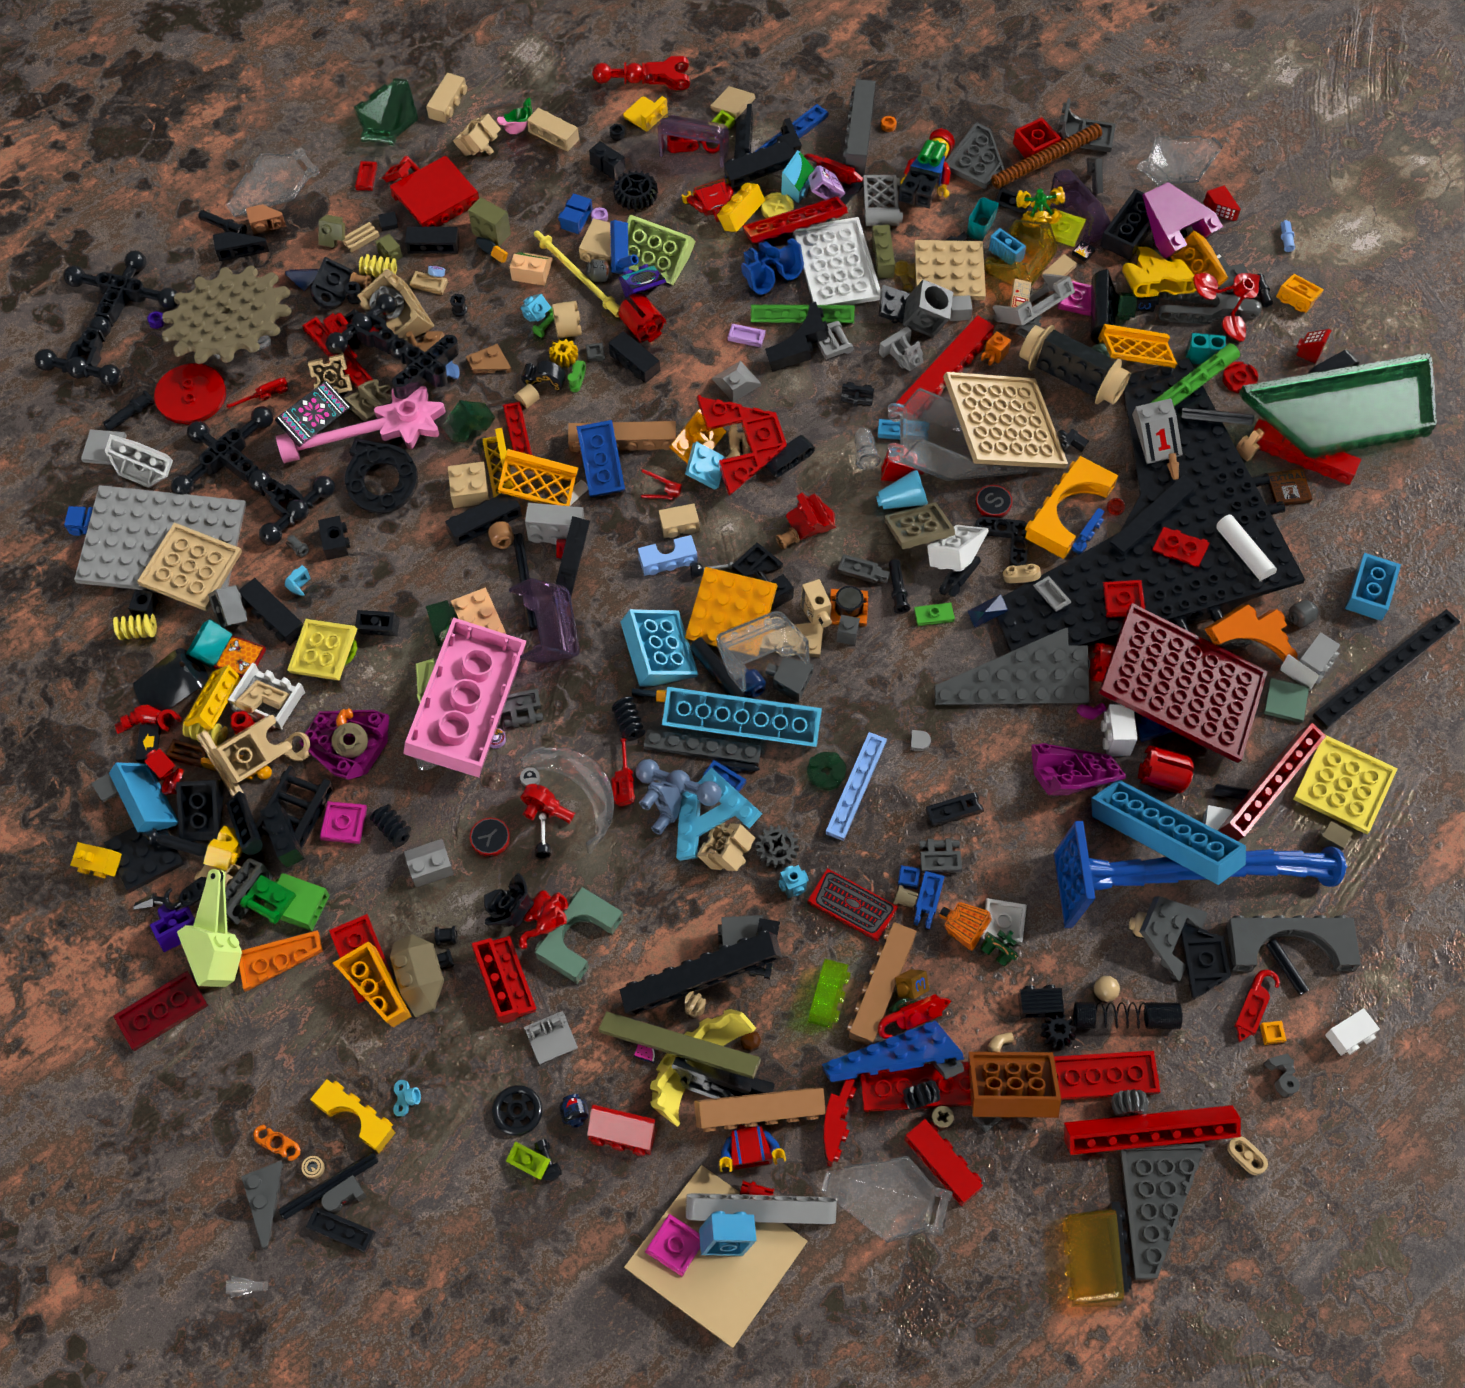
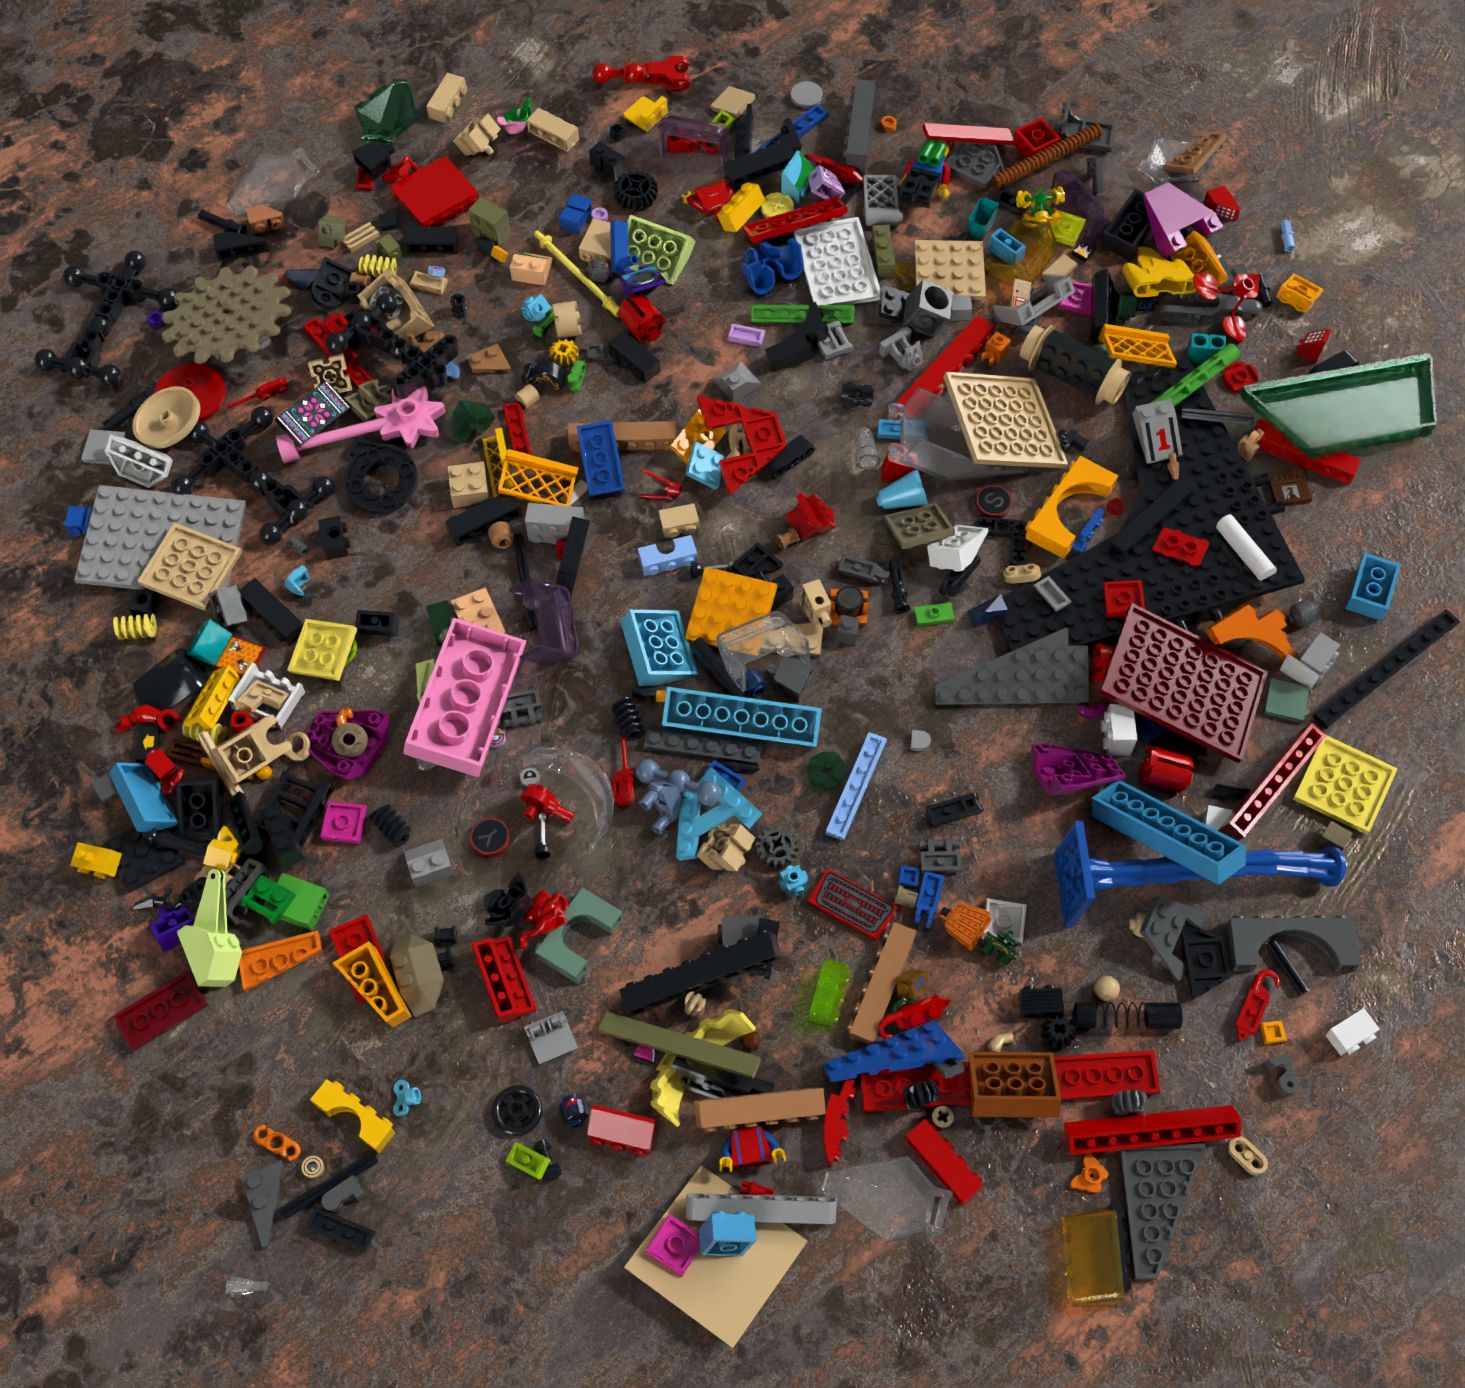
none -> tan dish [133,386,200,449]
none -> black torso [352,141,395,181]
none -> light grey tile [790,81,823,109]
none -> tile [922,123,1014,145]
none -> orange animal [1070,1153,1108,1193]
none -> medium nougat wing [1164,131,1226,175]

